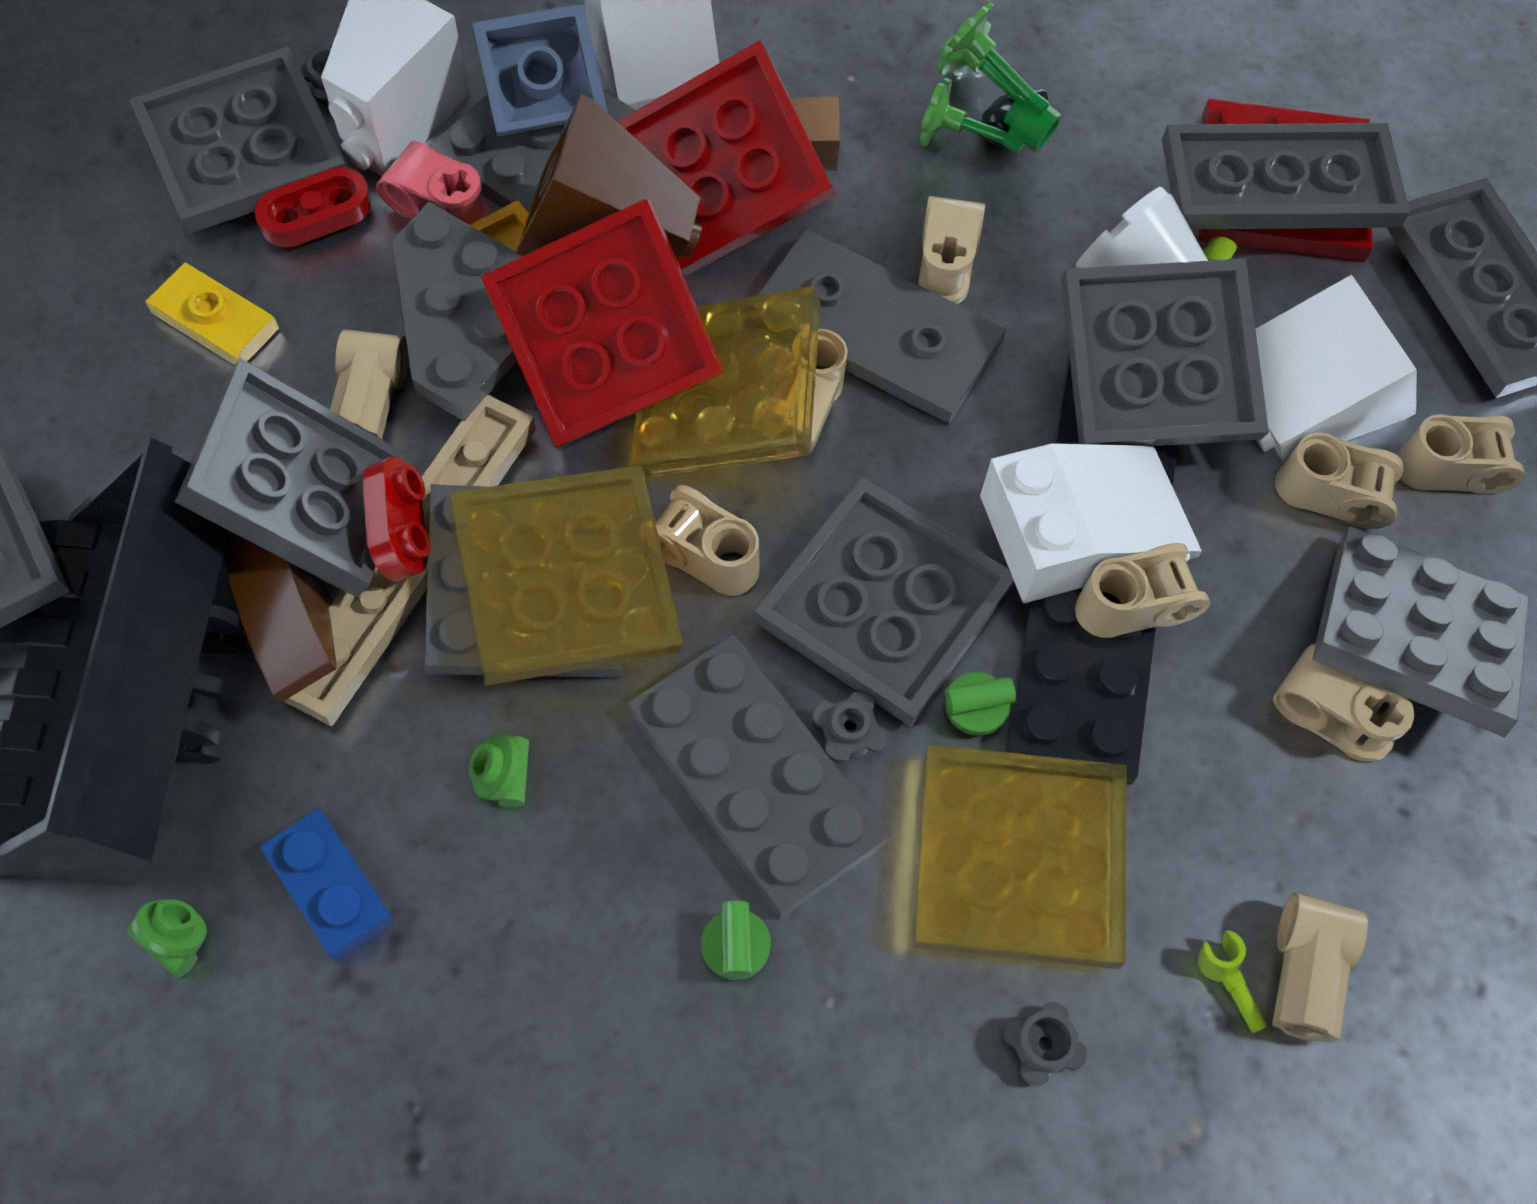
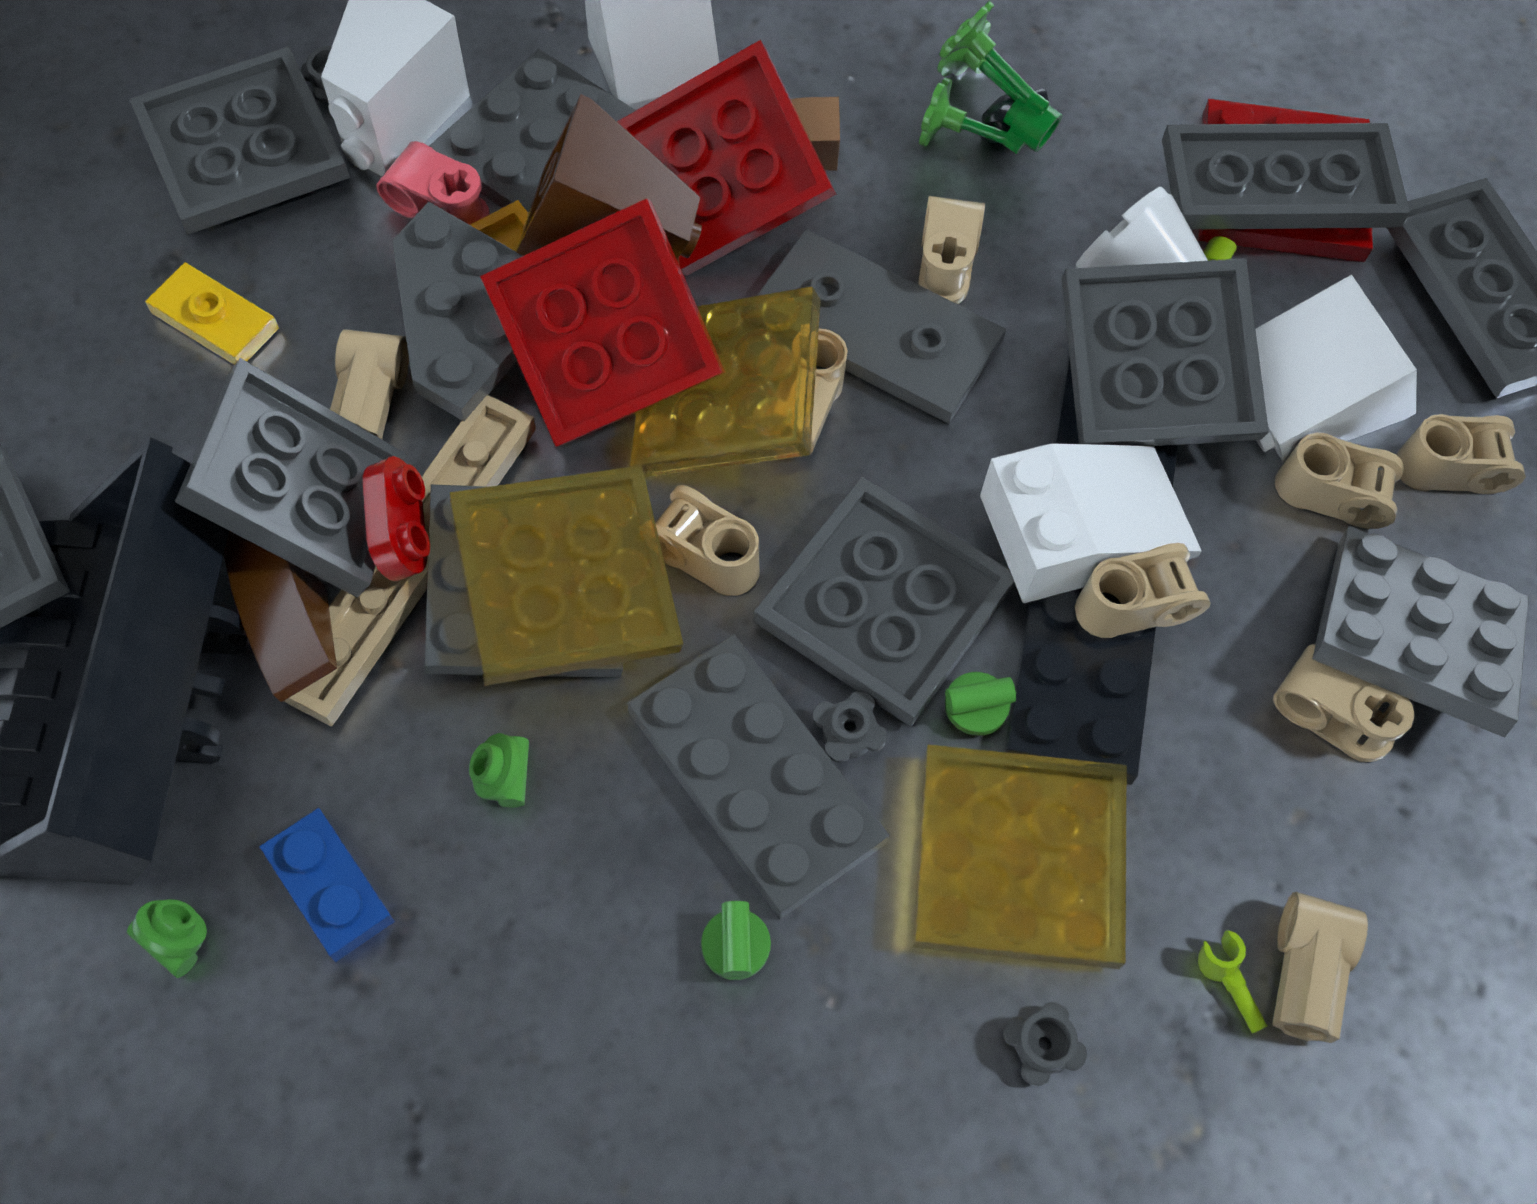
red plate [255,167,371,247] -> none
sand blue slope [472,3,608,137] -> none

